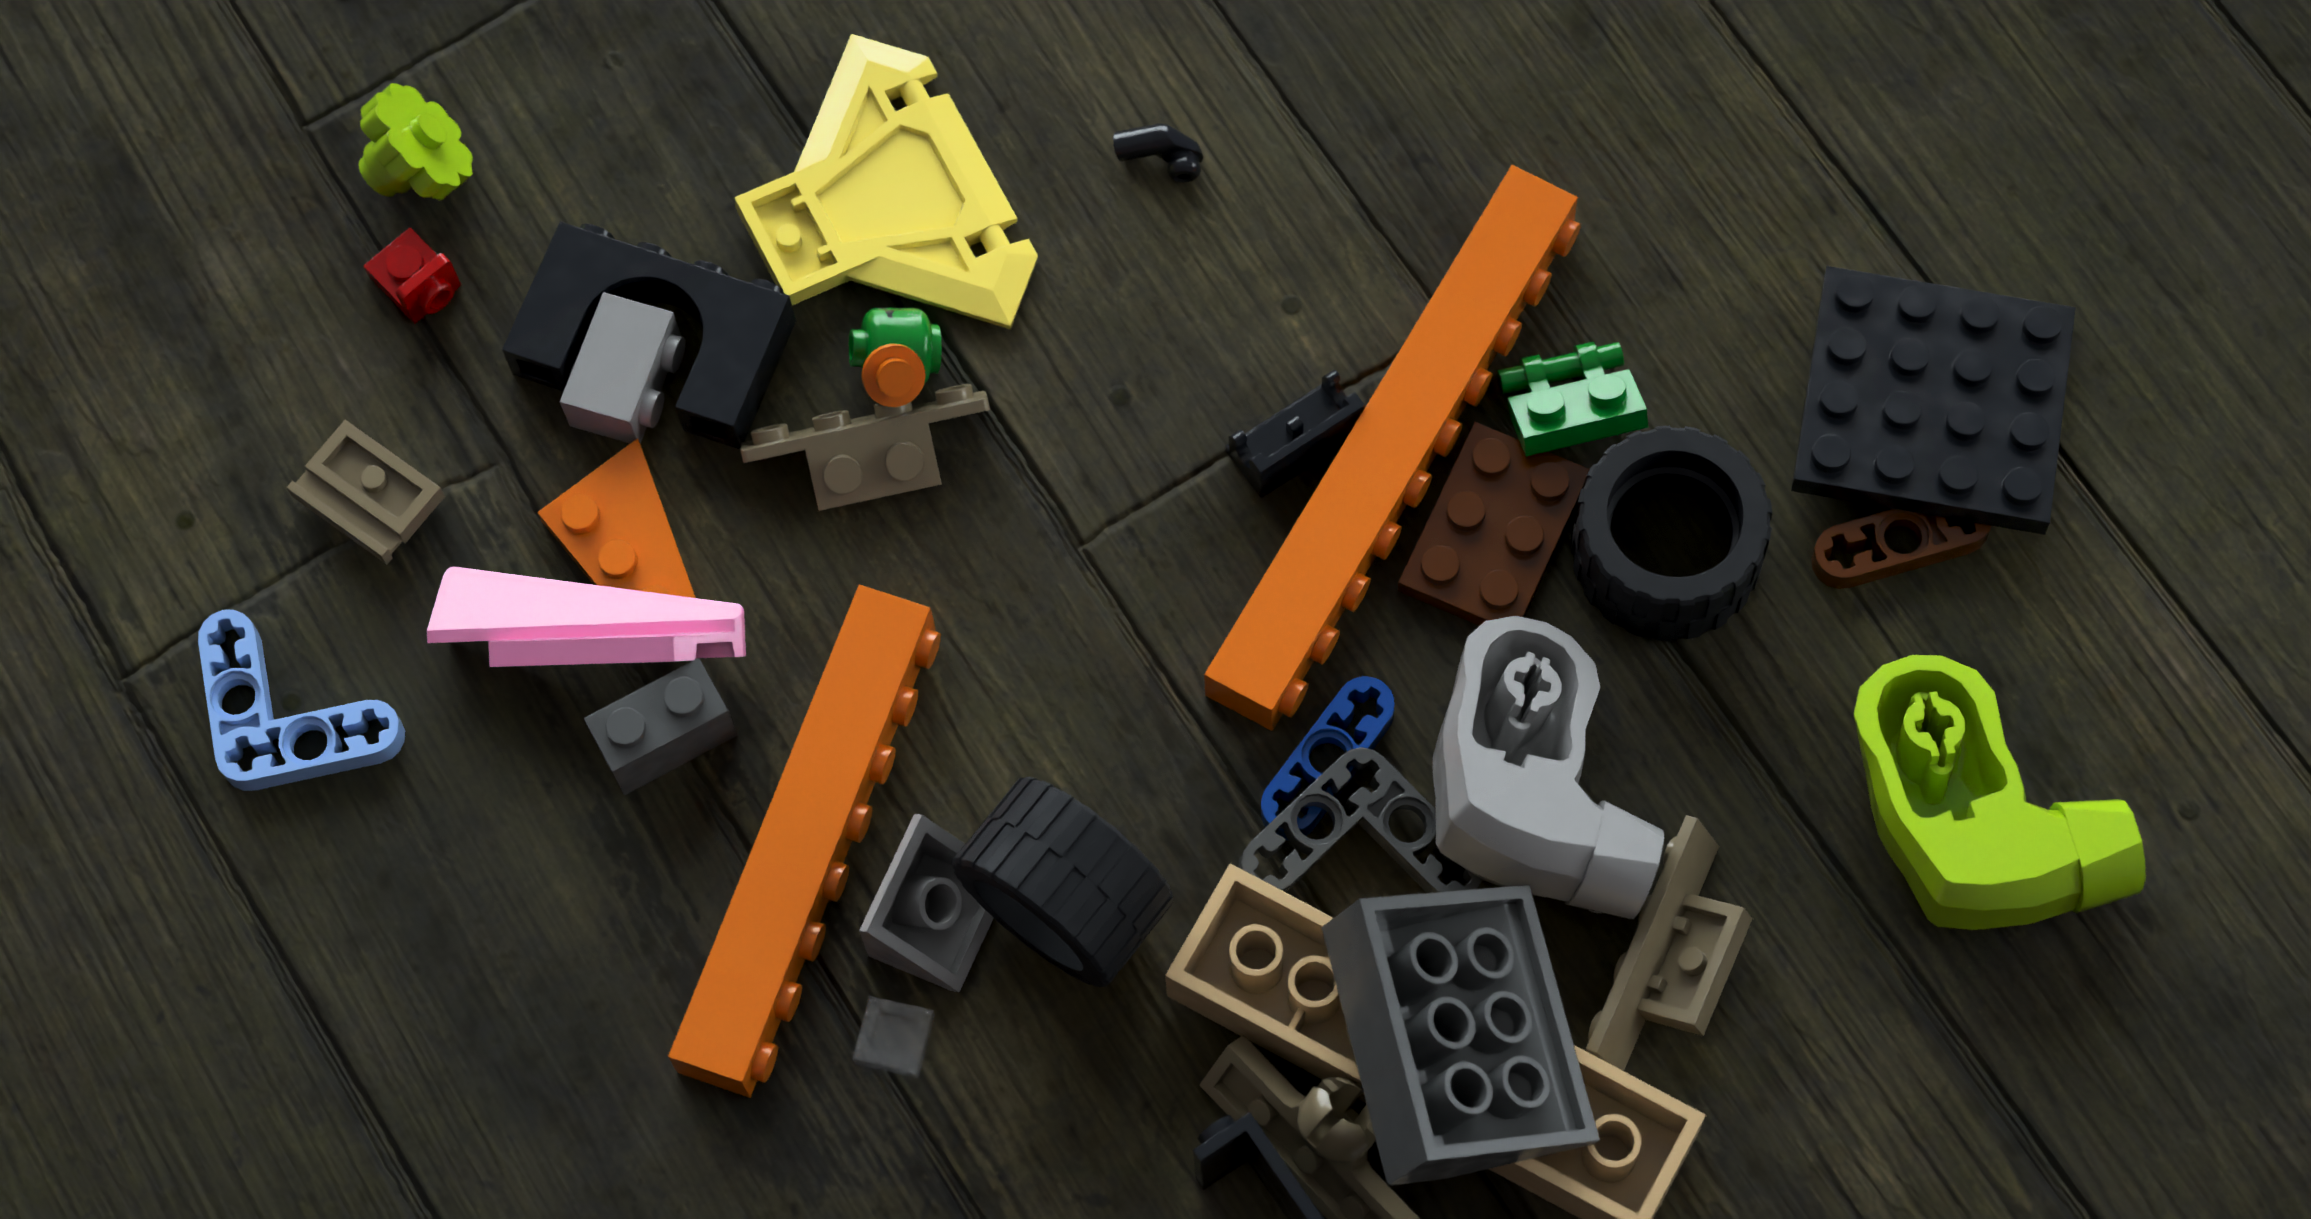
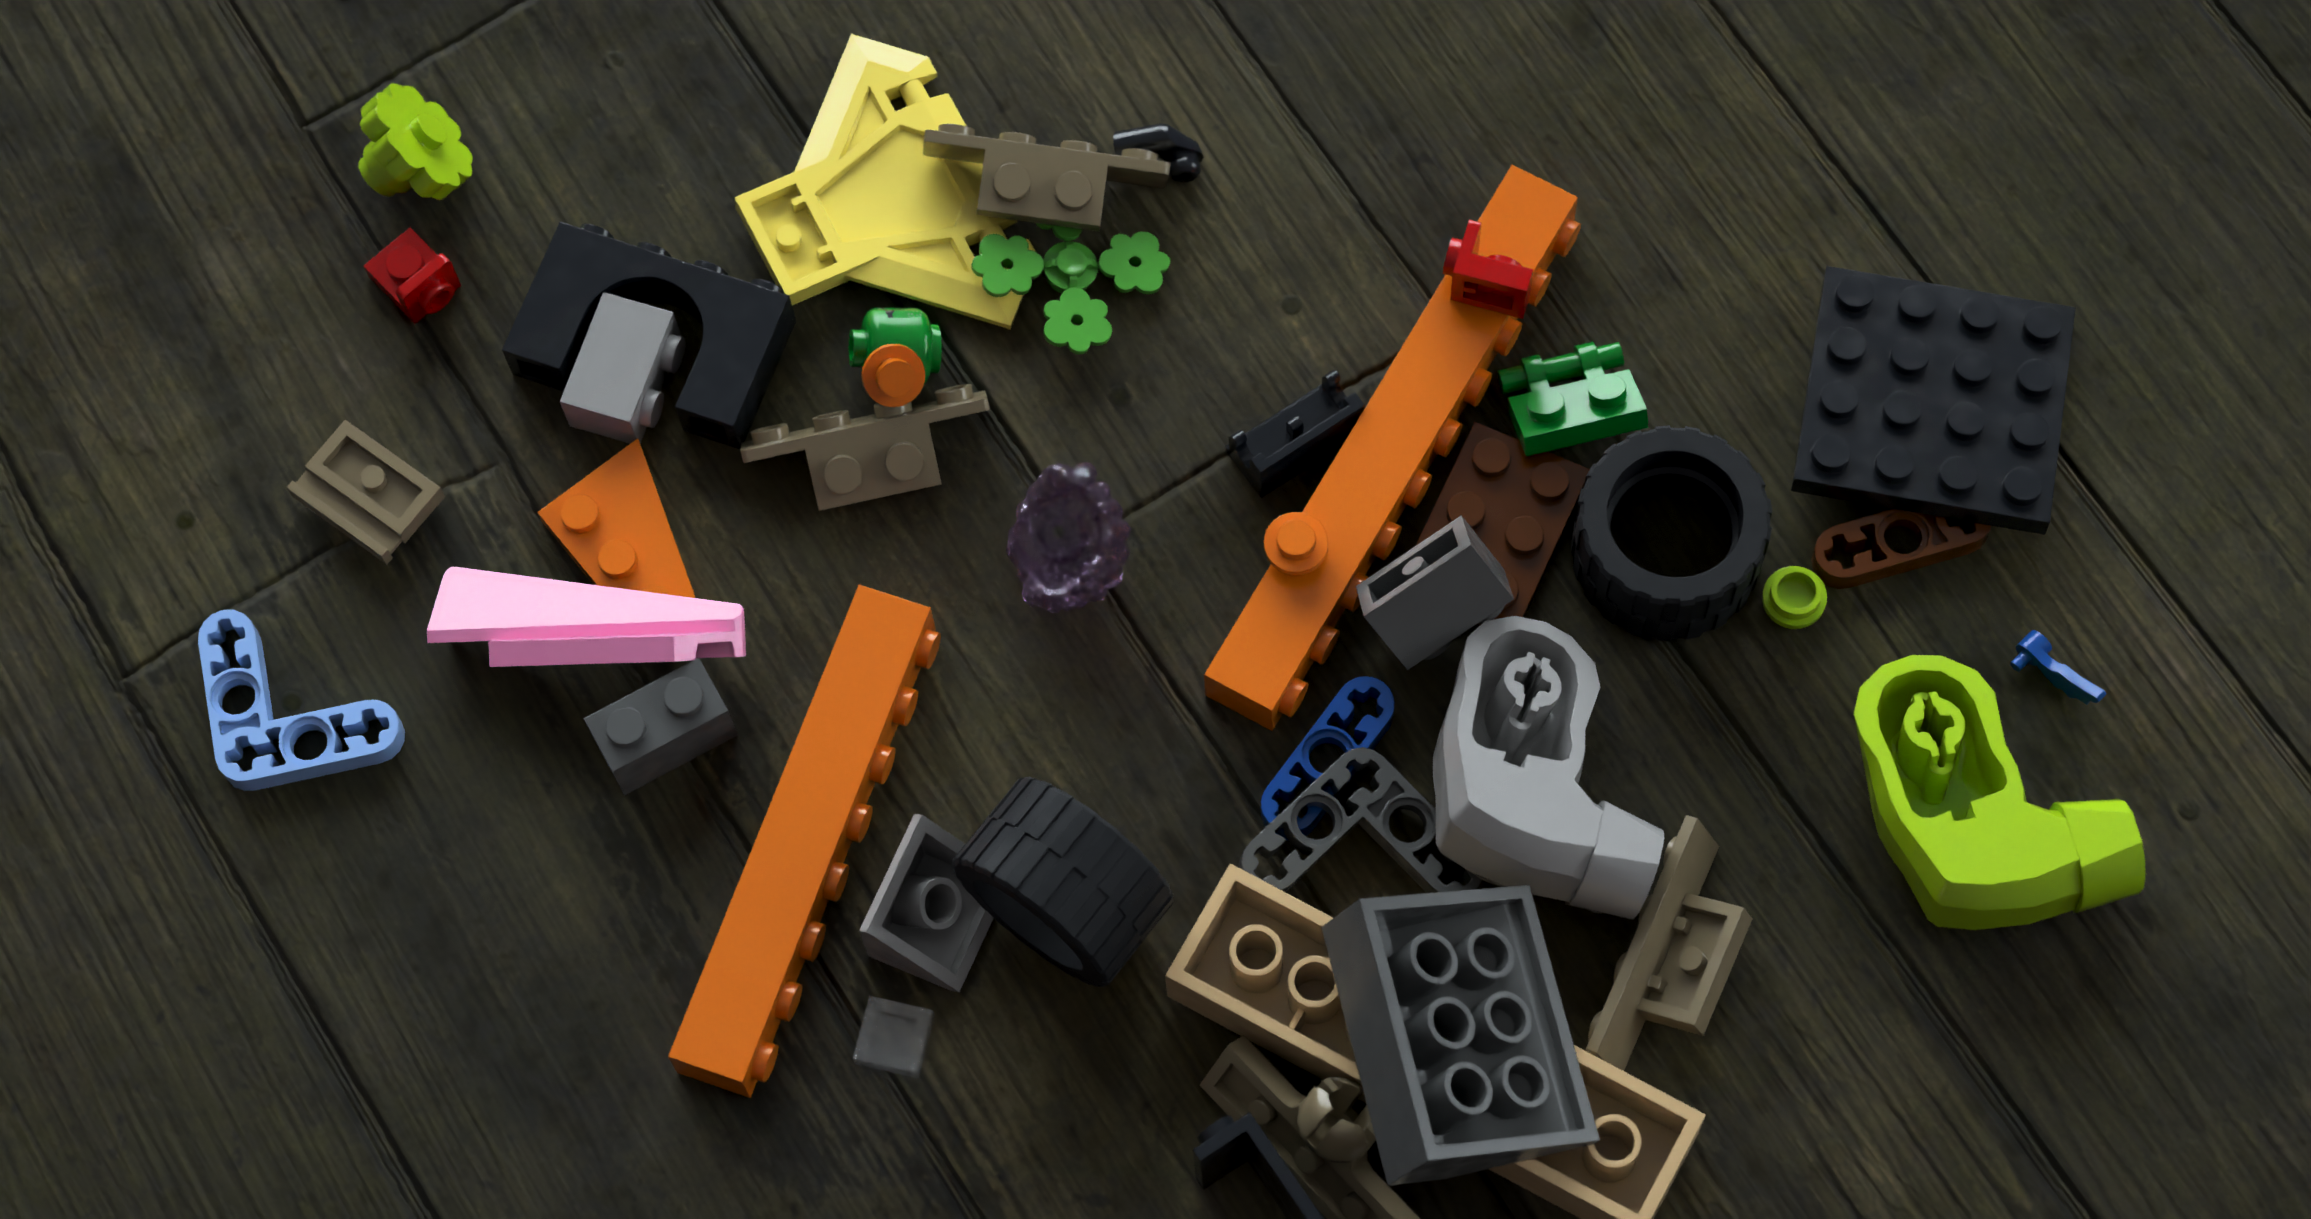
none -> dark tan bracket [923,124,1170,231]
none -> bright green plant [971,223,1170,354]
none -> clear purple hair [1006,462,1132,613]
none -> orange plate [1264,512,1328,575]
none -> dark grey brick [1356,515,1514,670]
none -> red bracket [1443,219,1533,319]
none -> lime plate [1762,566,1827,629]
none -> blue piece [2010,630,2106,705]

